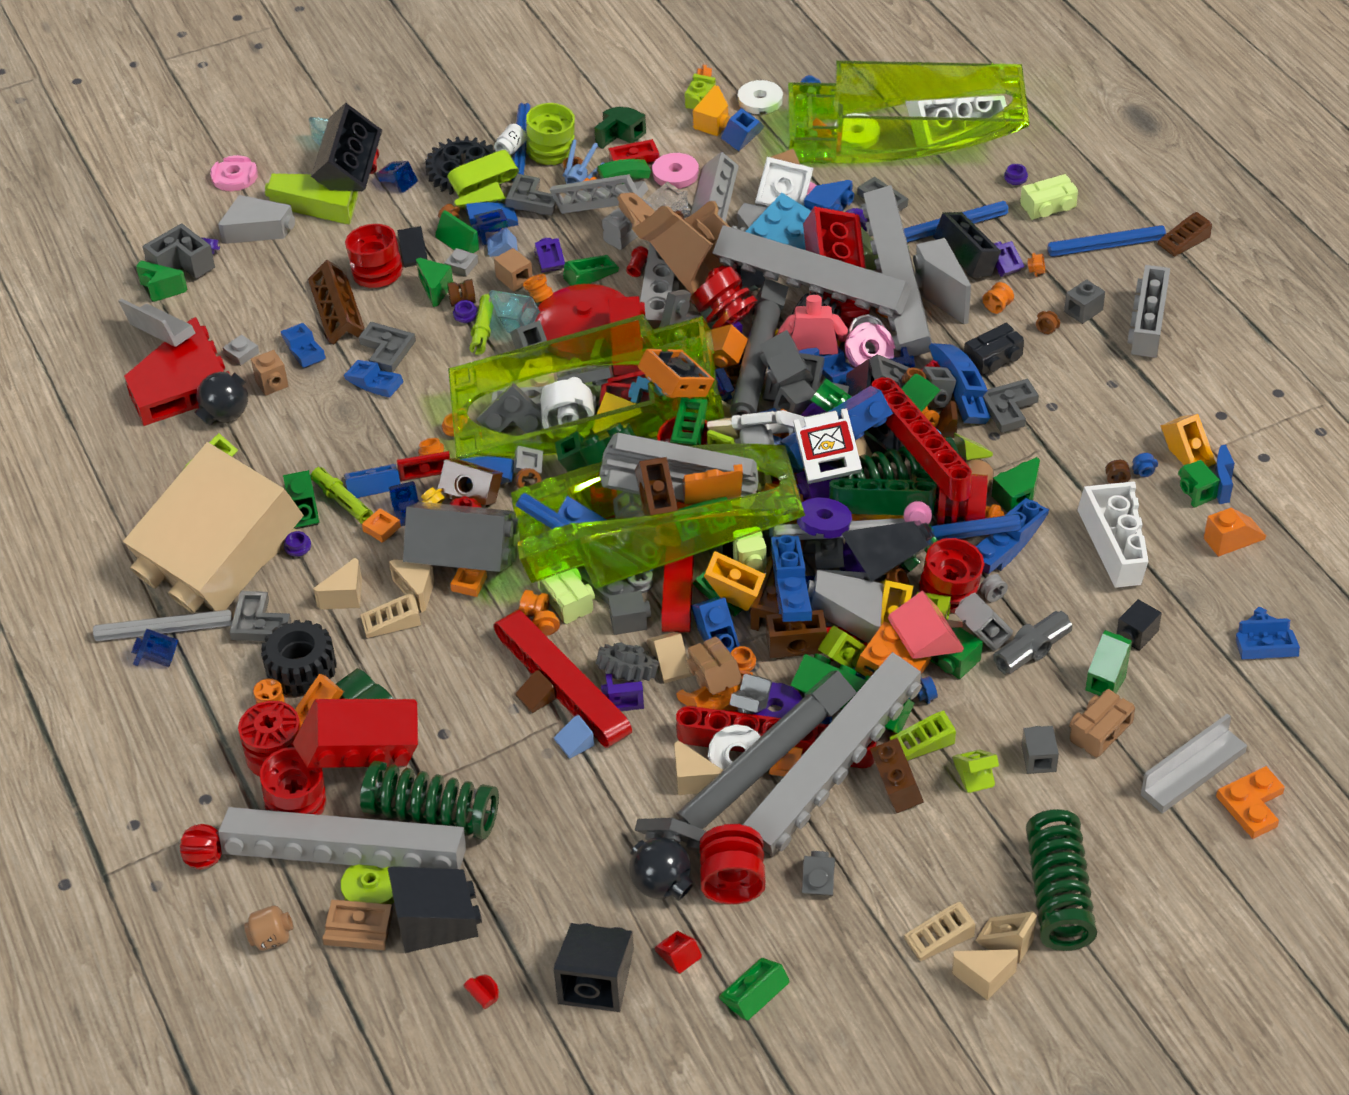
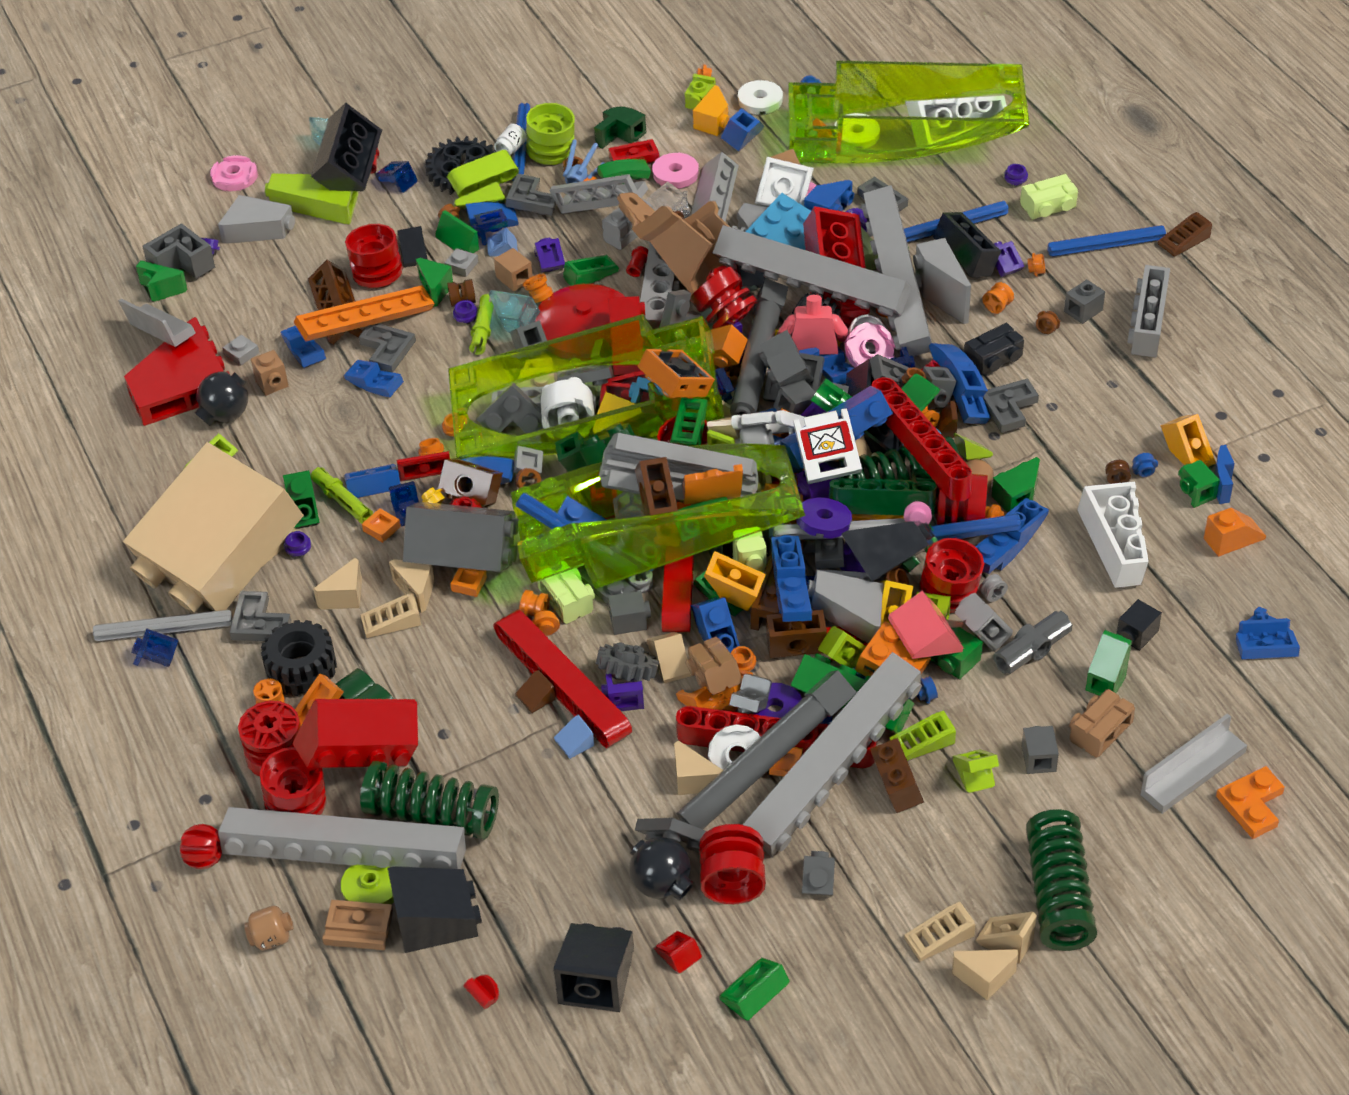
none -> orange plate [294,285,435,341]

